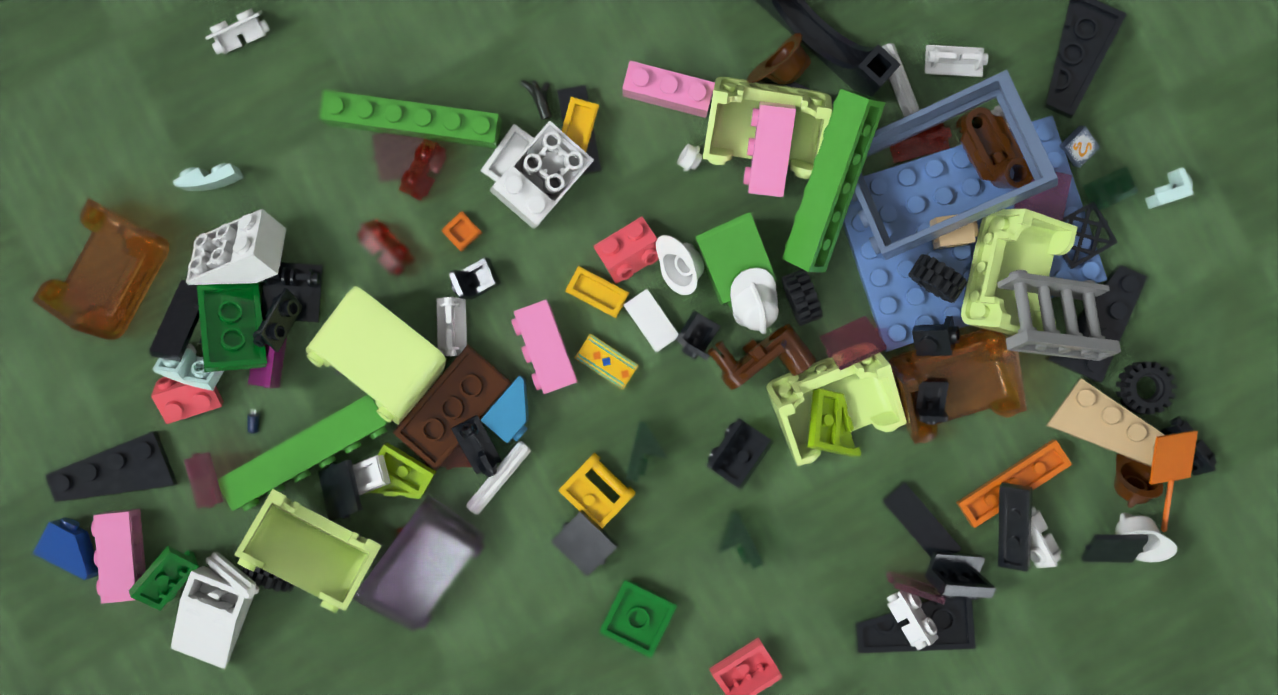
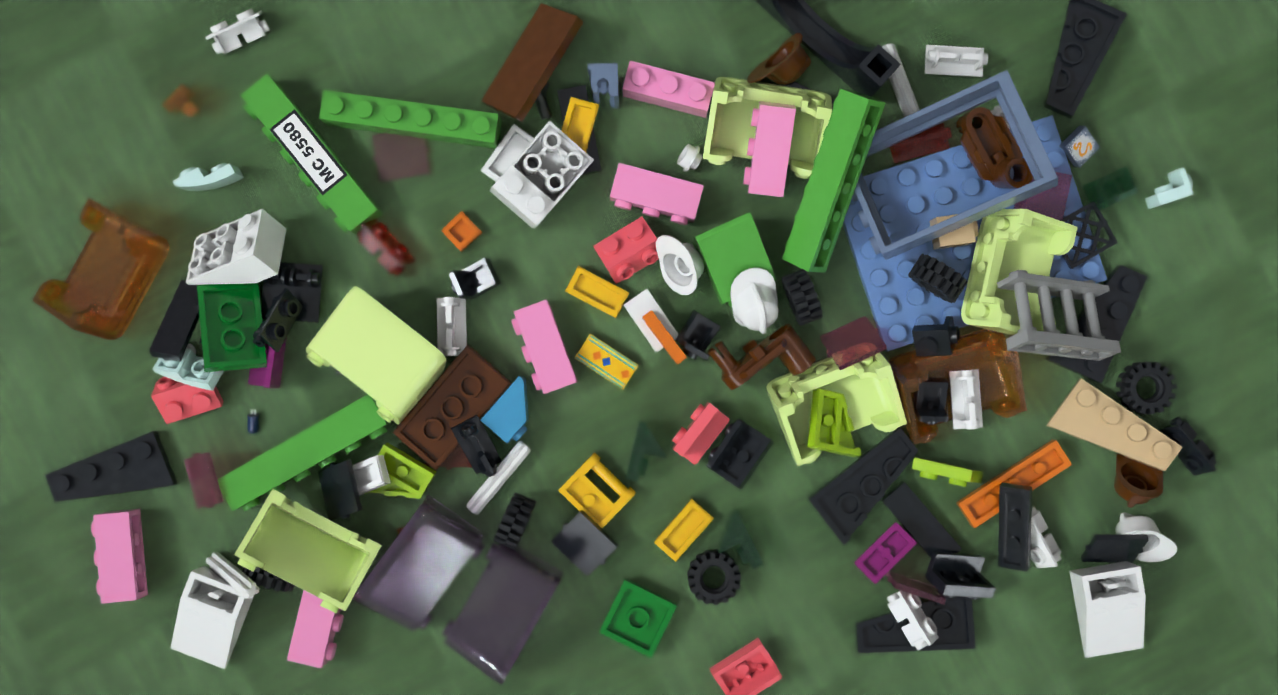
blue slope [32,517,98,580] -> none
green bracket [129,546,199,611] -> none
clear red hinge [398,139,447,201] -> none
orange piece [1149,430,1198,532] -> none
none -> clear orange tile [161,84,200,118]
none -> bright green brick [240,73,383,235]
none -> bright pink brick [287,590,344,668]
none -> clear purple windscreen [442,543,564,685]
none -> reddish brown tile [481,3,583,122]
none -> black tyre [494,492,537,550]
none -> sand blue hinge [588,63,619,109]
none -> bright pink brick [610,163,704,225]
none -> orange tile [642,310,687,365]
none -> yellow tile [654,499,714,562]
none -> coral bracket [672,402,730,465]
none -> black tyre [687,549,741,606]
none -> black wing [807,427,918,546]
none -> magenta hinge [854,522,917,584]
none -> lime wing [912,457,983,487]
none -> white hinge [949,369,983,429]
none -> white slope [1069,561,1146,658]

